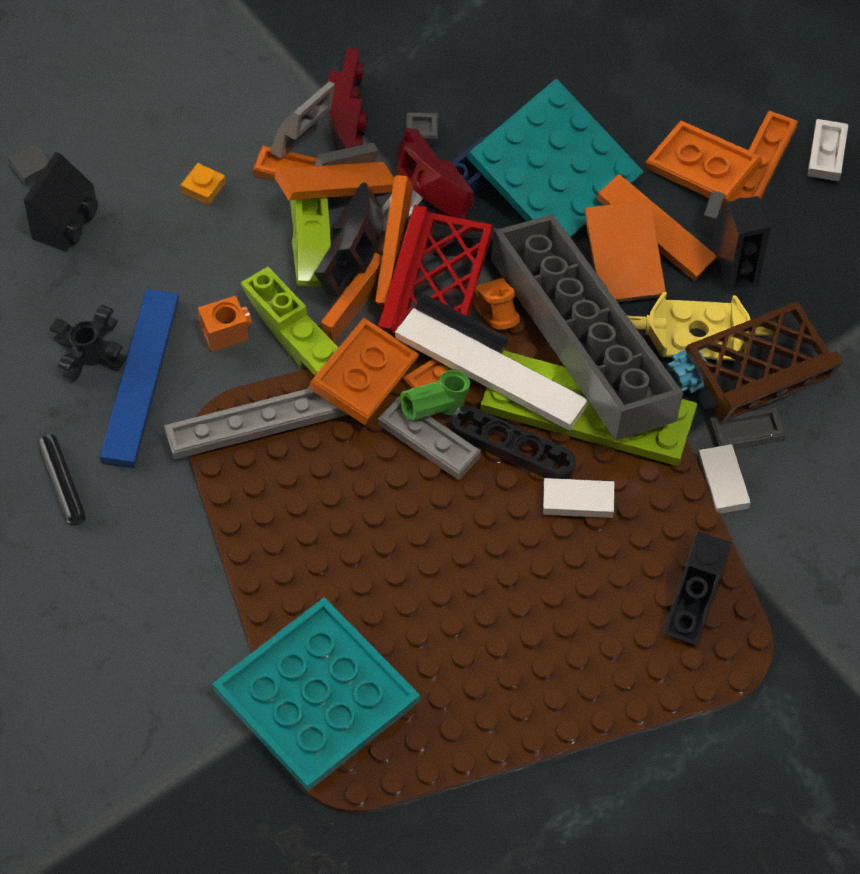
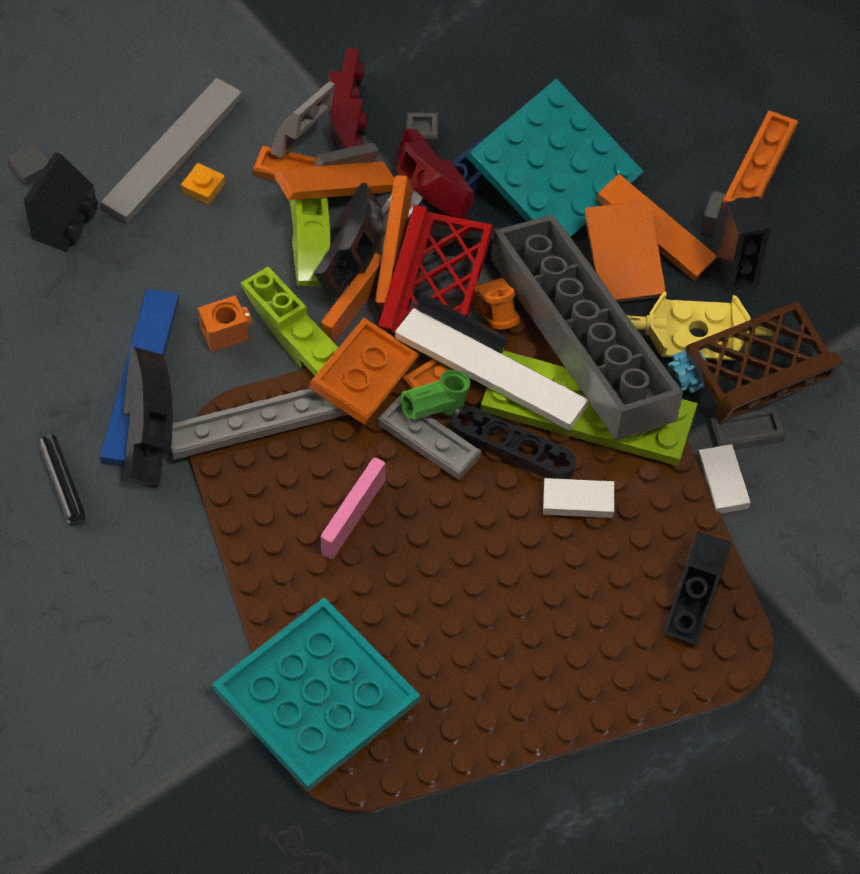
black pin [49,305,127,382] -> none
orange tile [646,120,762,205] -> none
white plate [807,119,848,181] -> none
none -> light grey tile [101,78,243,224]
none -> black slope [123,347,173,487]
none -> bright pink tile [320,458,386,560]

